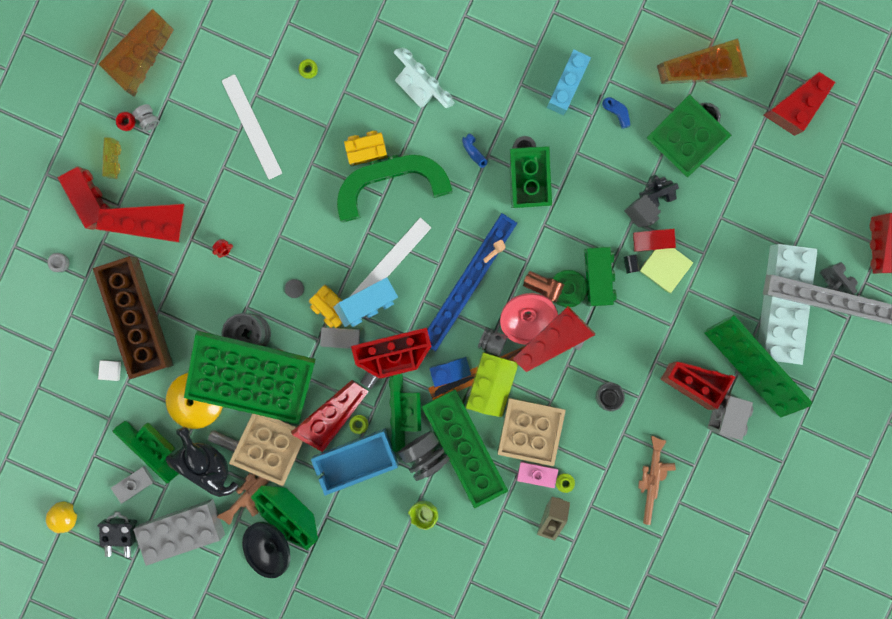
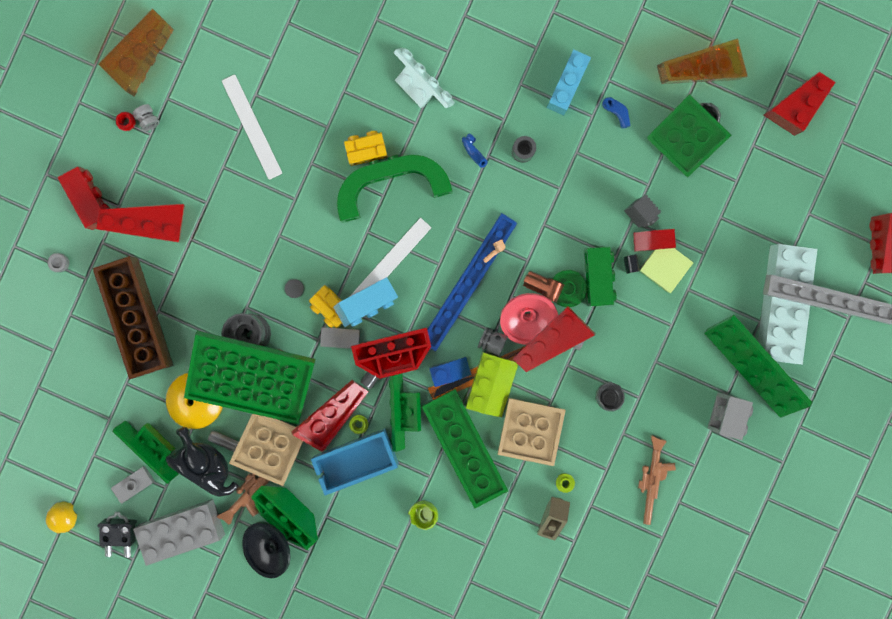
white tile [98,360,121,381] -> none
clear yellow plate [102,137,121,179] -> none
red plate [212,239,233,258] -> none
lime plate [298,59,318,79] -> none
dark grey wheel [398,431,450,481] -> none
green slope [510,146,552,208] -> none
bright pink plate [517,461,558,488] -> none
black hips [639,175,679,207] -> none
red wedge [660,361,736,410] -> none
dark grey hips [819,262,858,295] -> none

